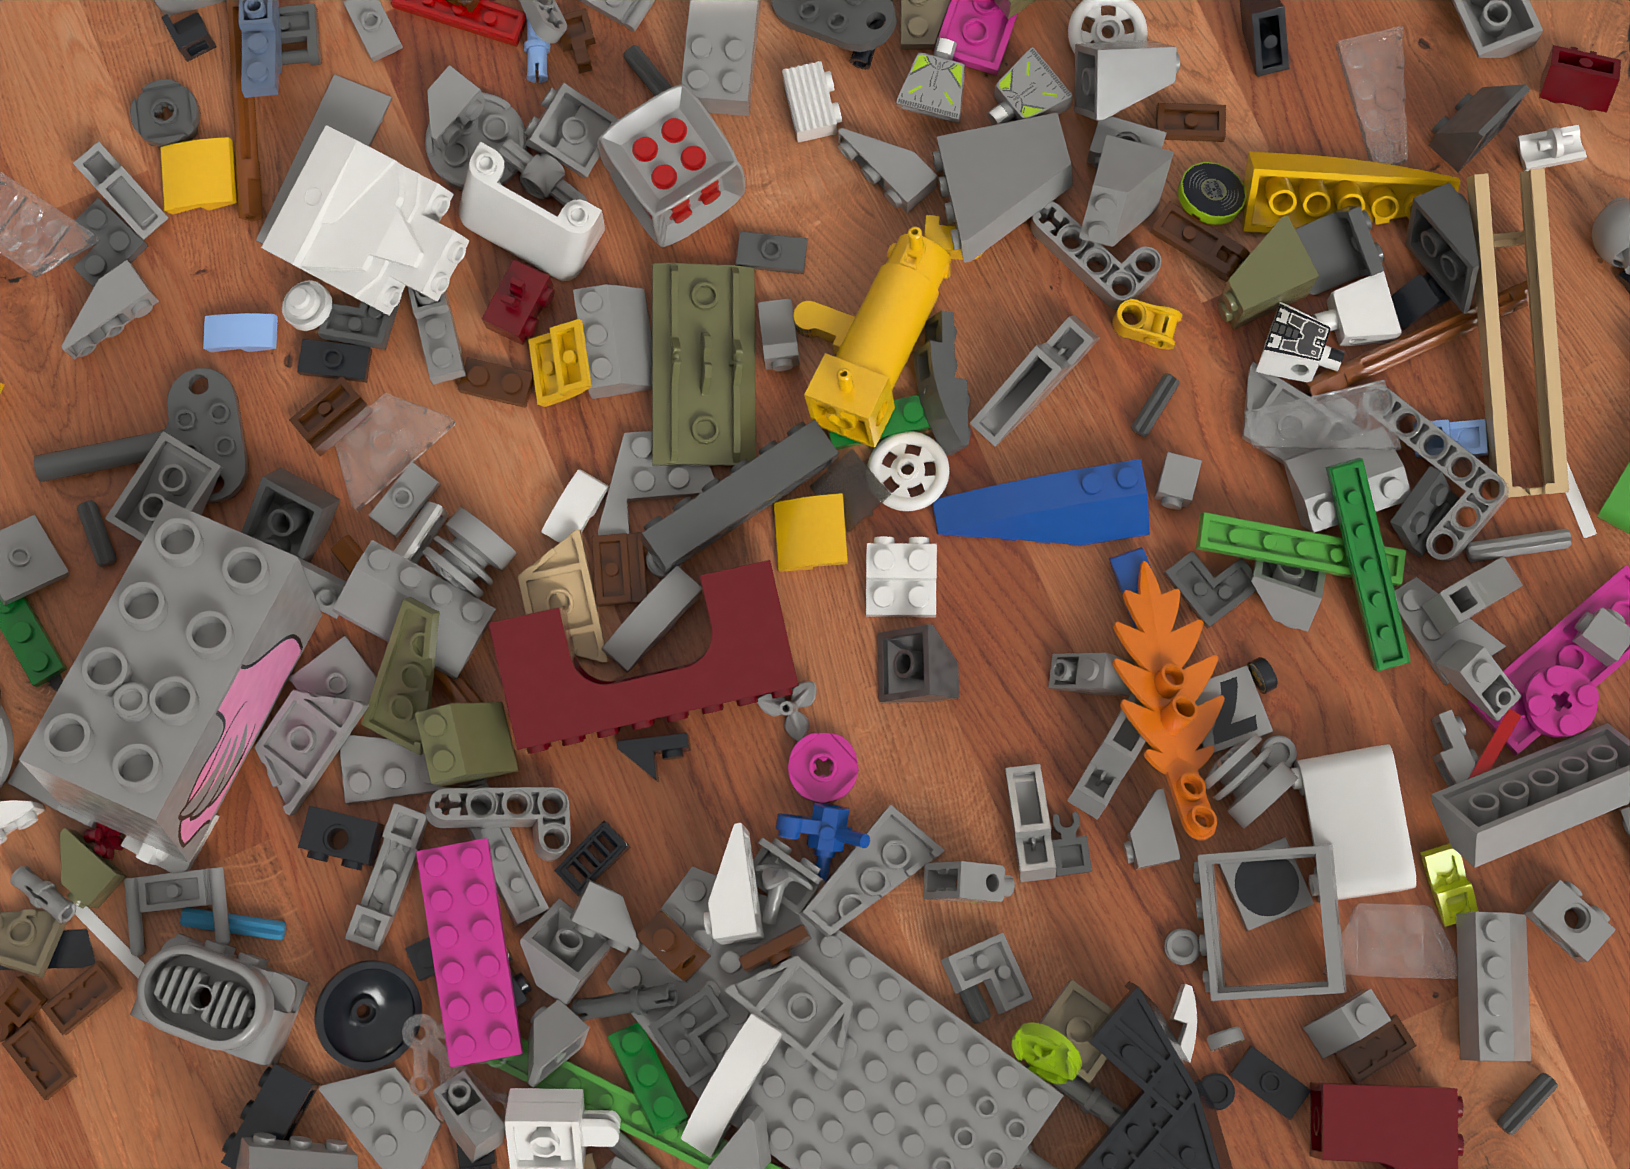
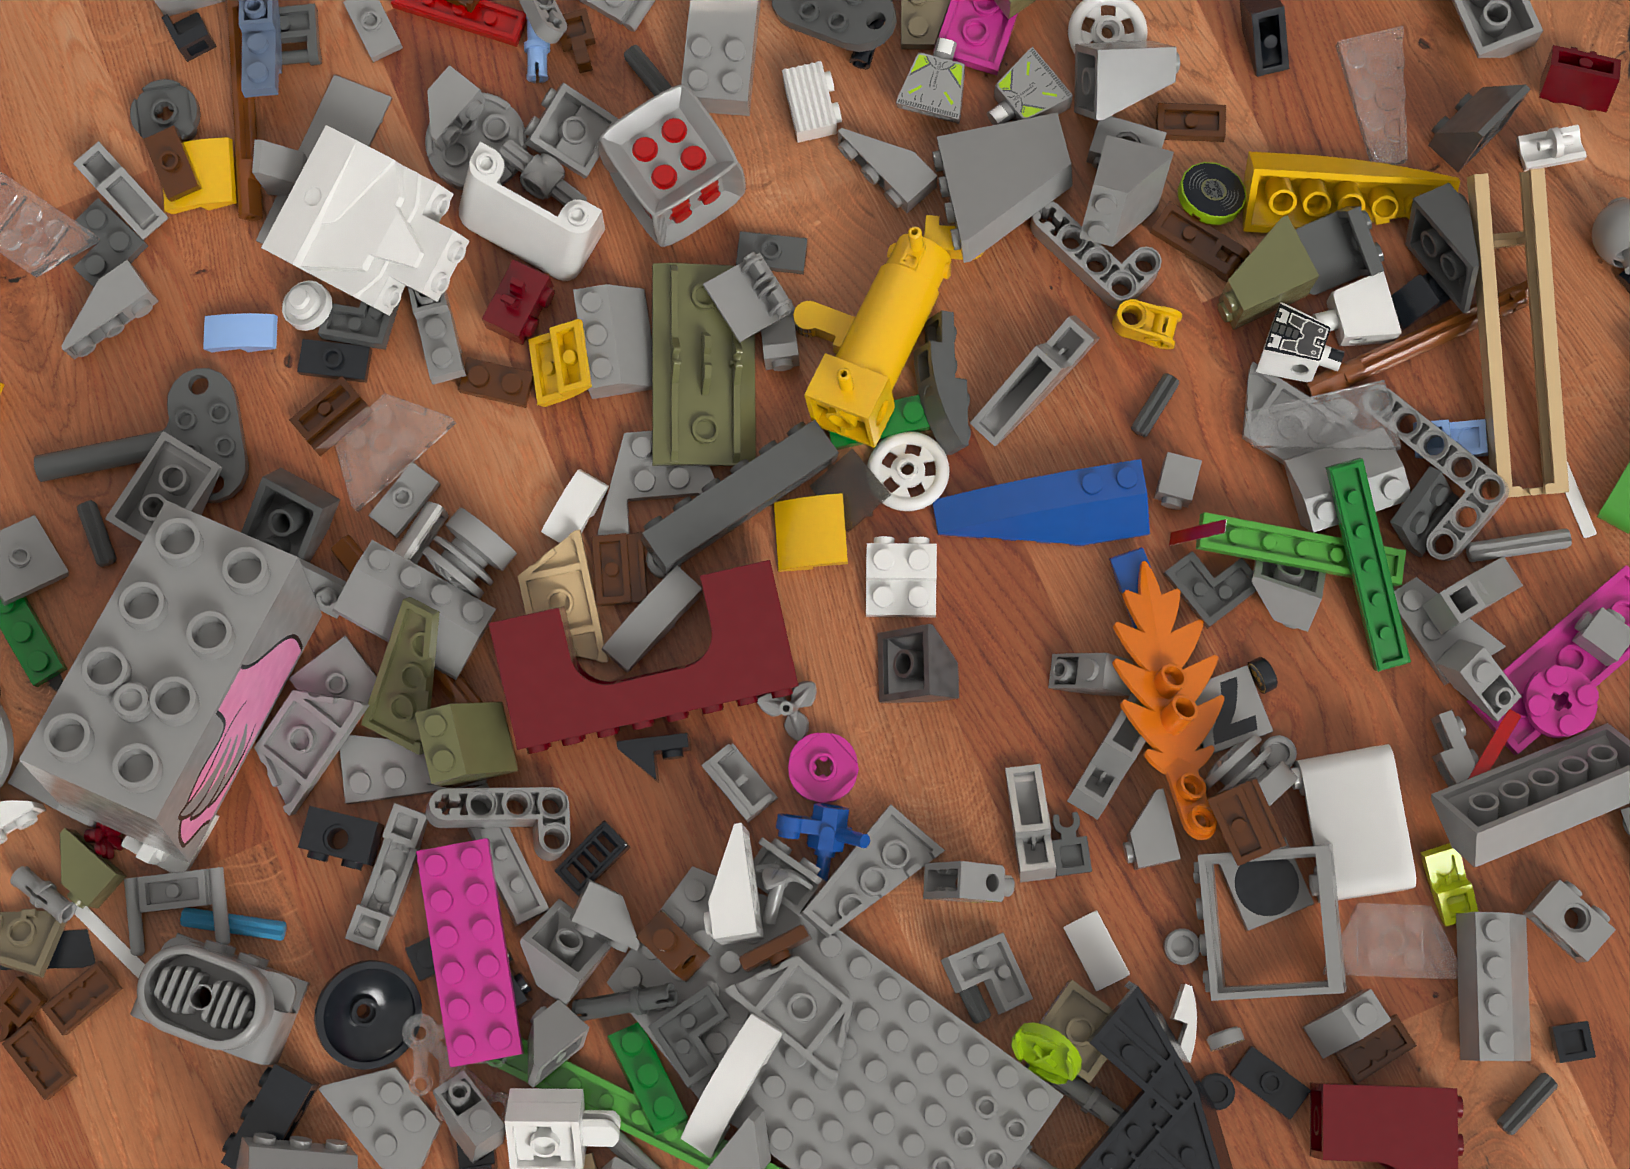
none -> reddish brown plate [143,125,202,202]
none -> light grey slope [252,139,308,196]
none -> light grey hinge [701,744,778,823]
none -> light grey hinge [703,252,795,343]
none -> white slope [1063,910,1130,992]
none -> red sticker [1169,519,1227,546]
none -> reddish brown plate [1207,777,1287,866]
none -> black plate [1549,1021,1596,1063]

